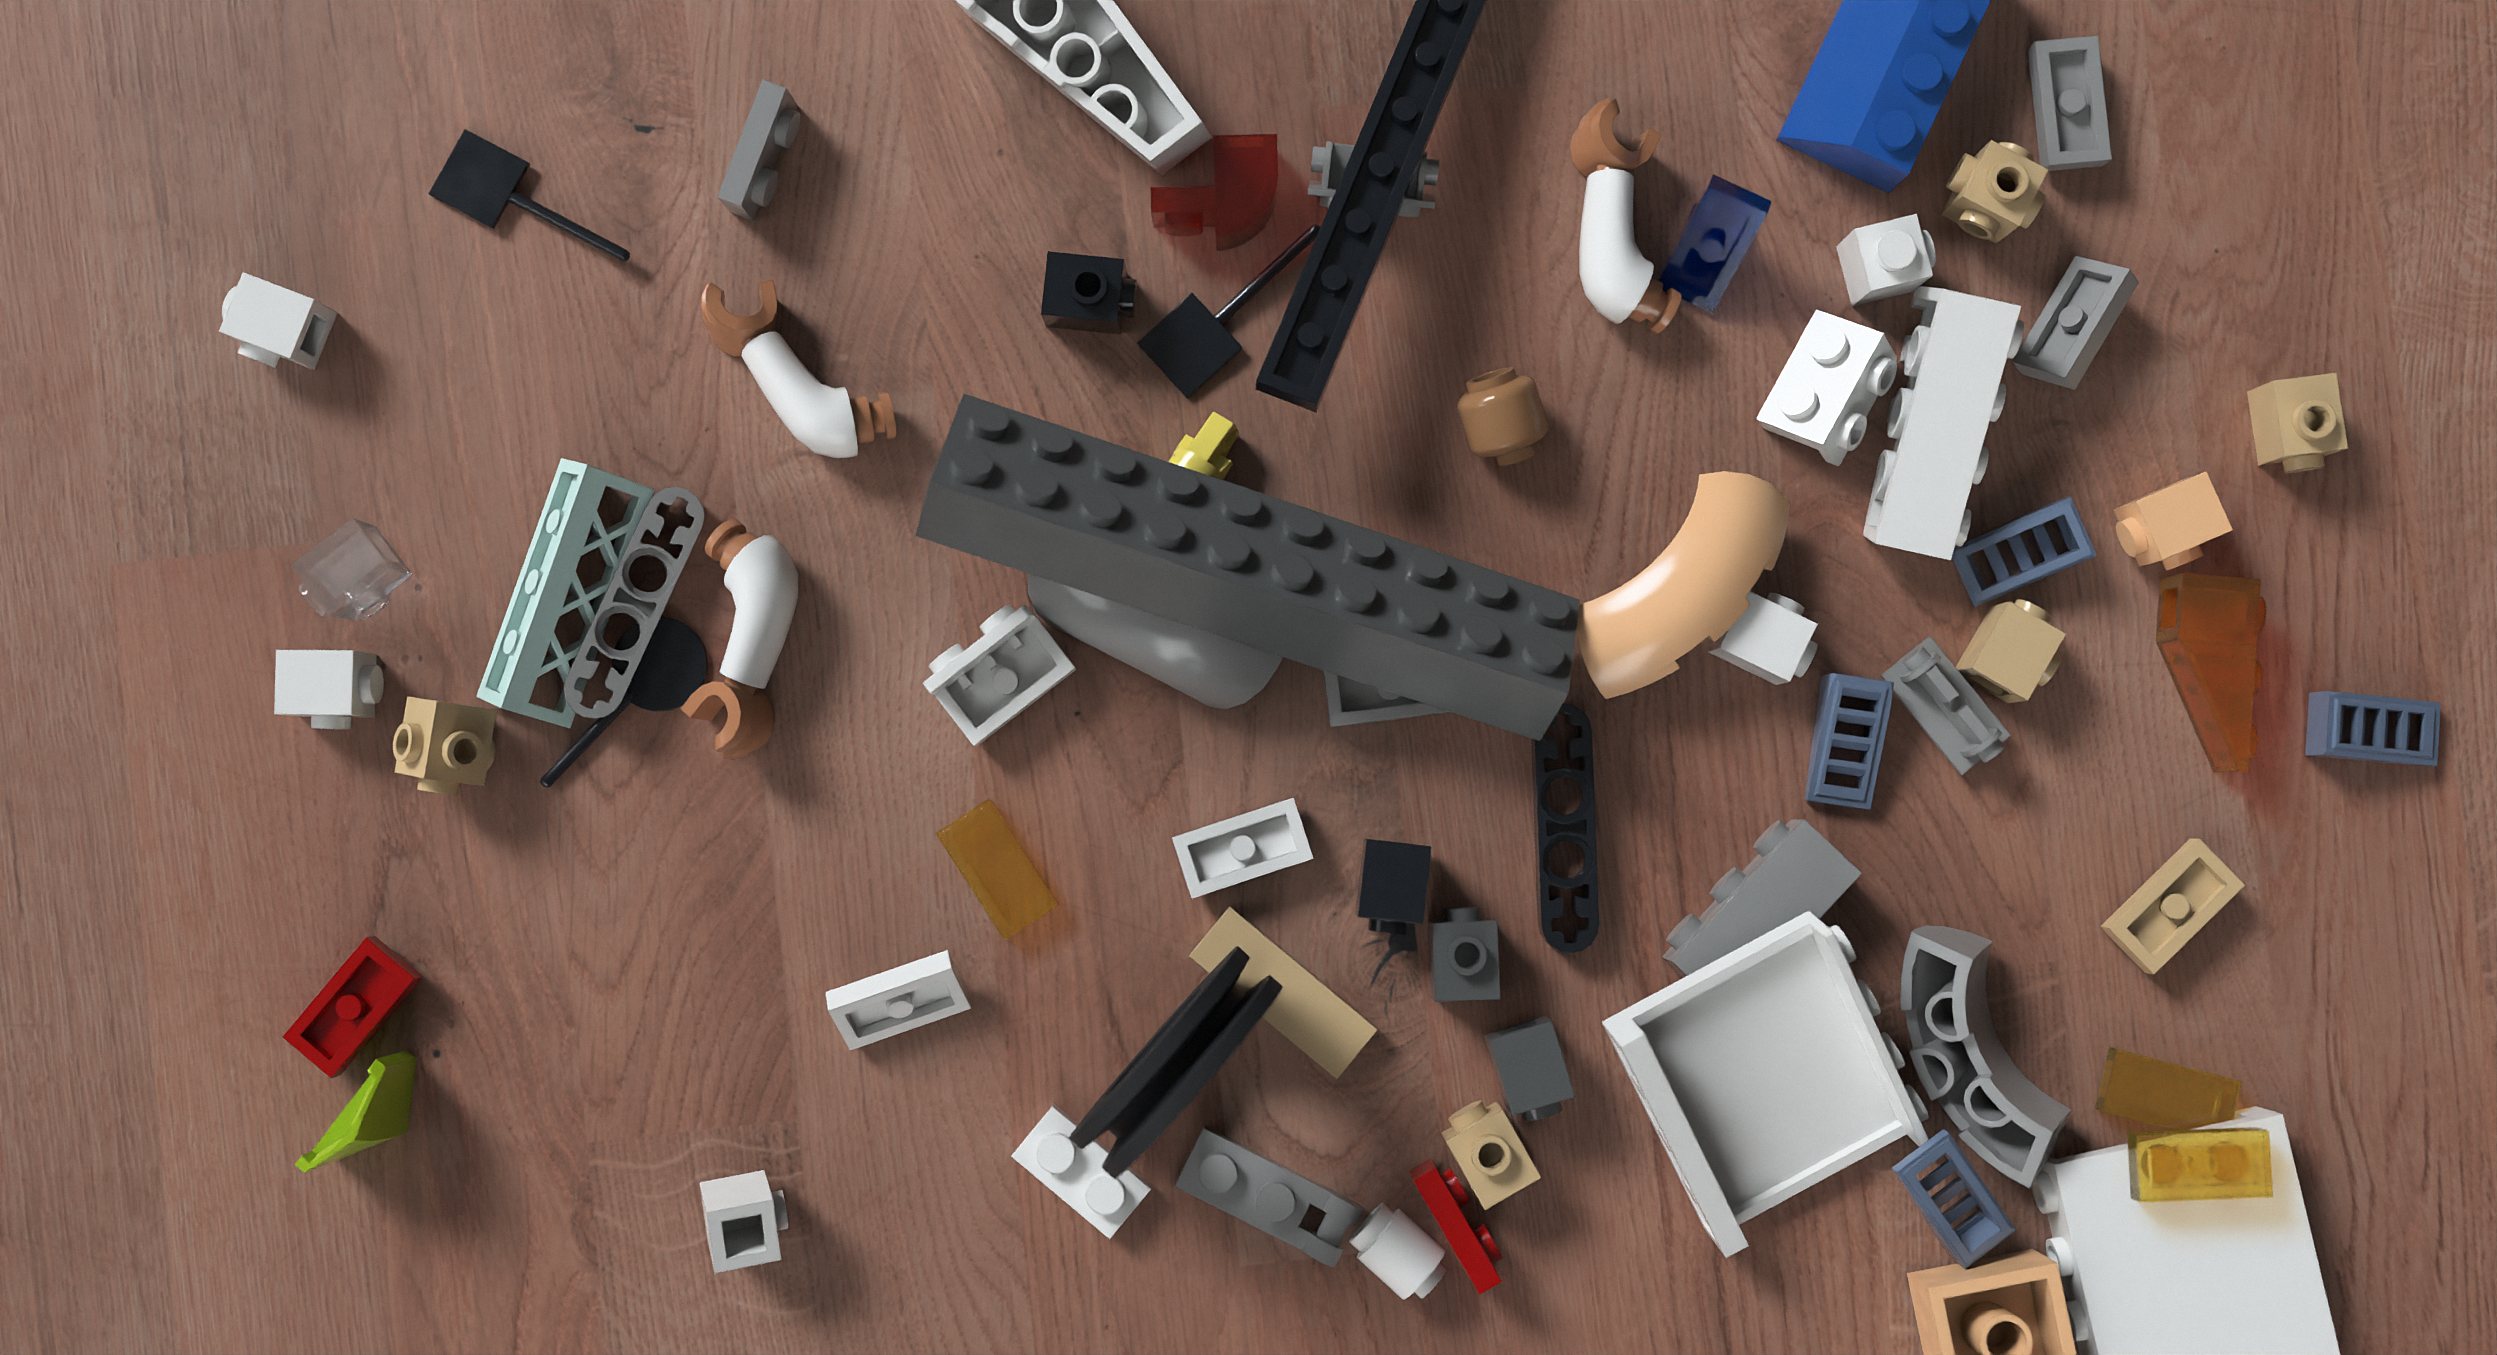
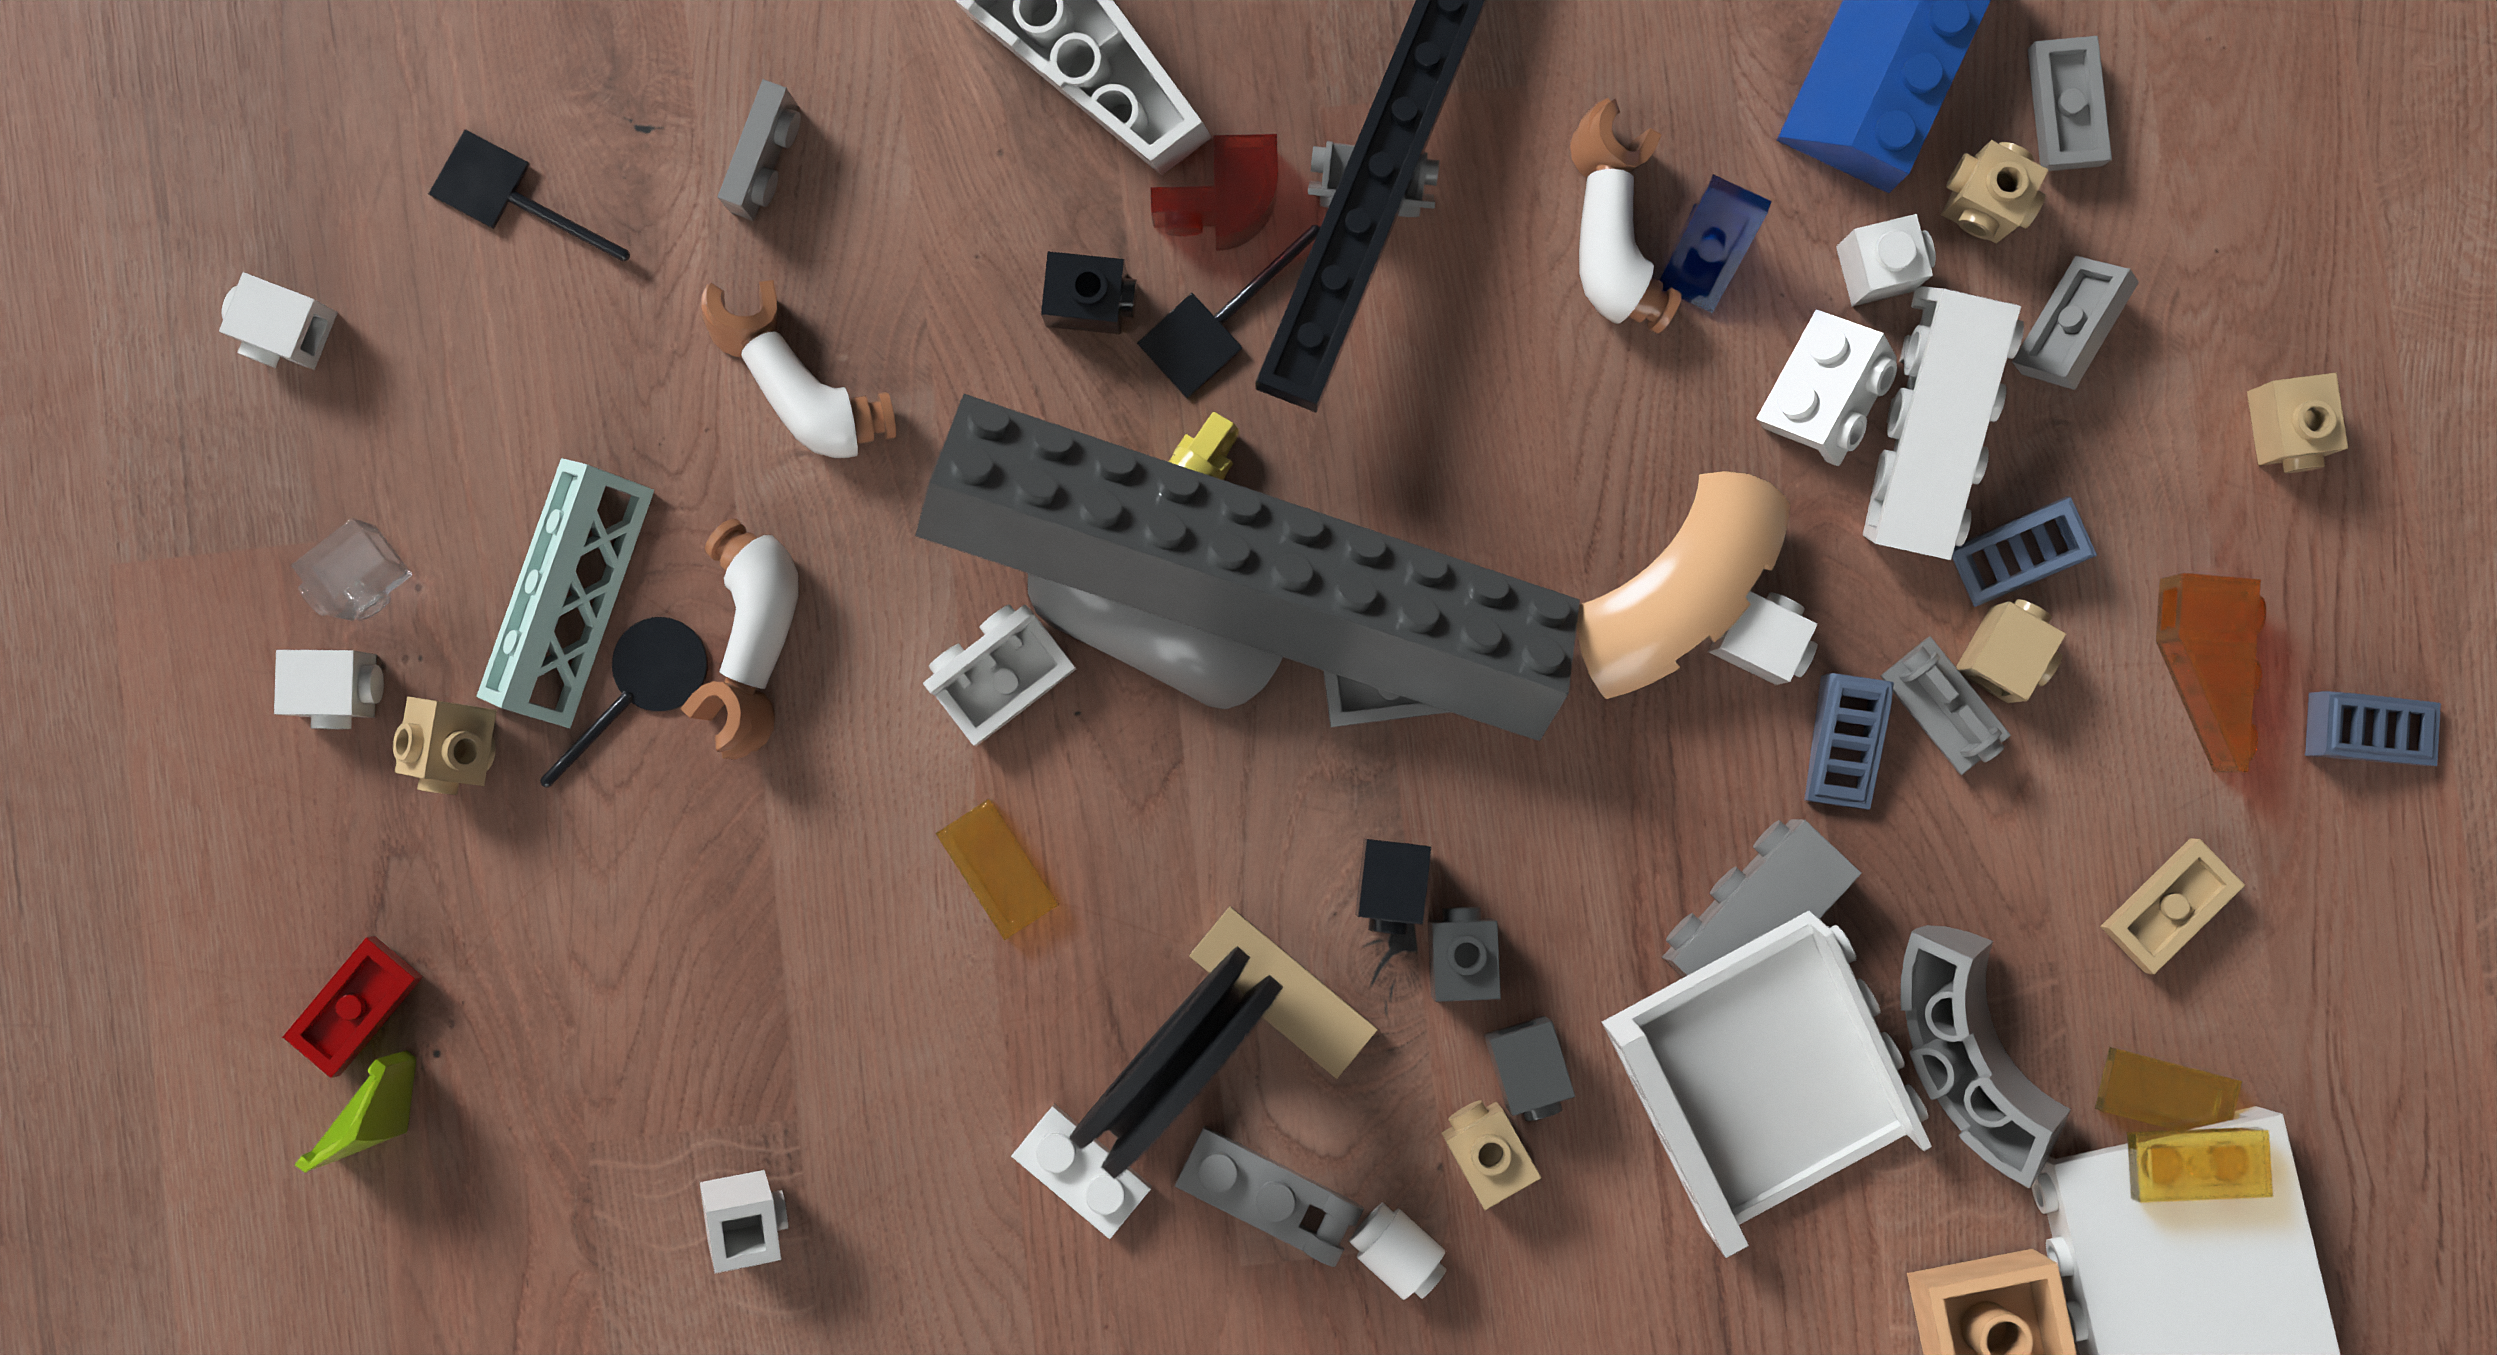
light grey beam [564,487,705,719] -> none
white plate [825,950,971,1050] -> none
white plate [1172,798,1314,898] -> none
red plate [1409,1159,1503,1295] -> none
medium nougat head [1458,367,1549,466] -> none
black beam [1531,703,1599,953] -> none
sand blue slope [1892,1129,2016,1269] -> none
light nougat brick [2113,471,2233,570] -> none

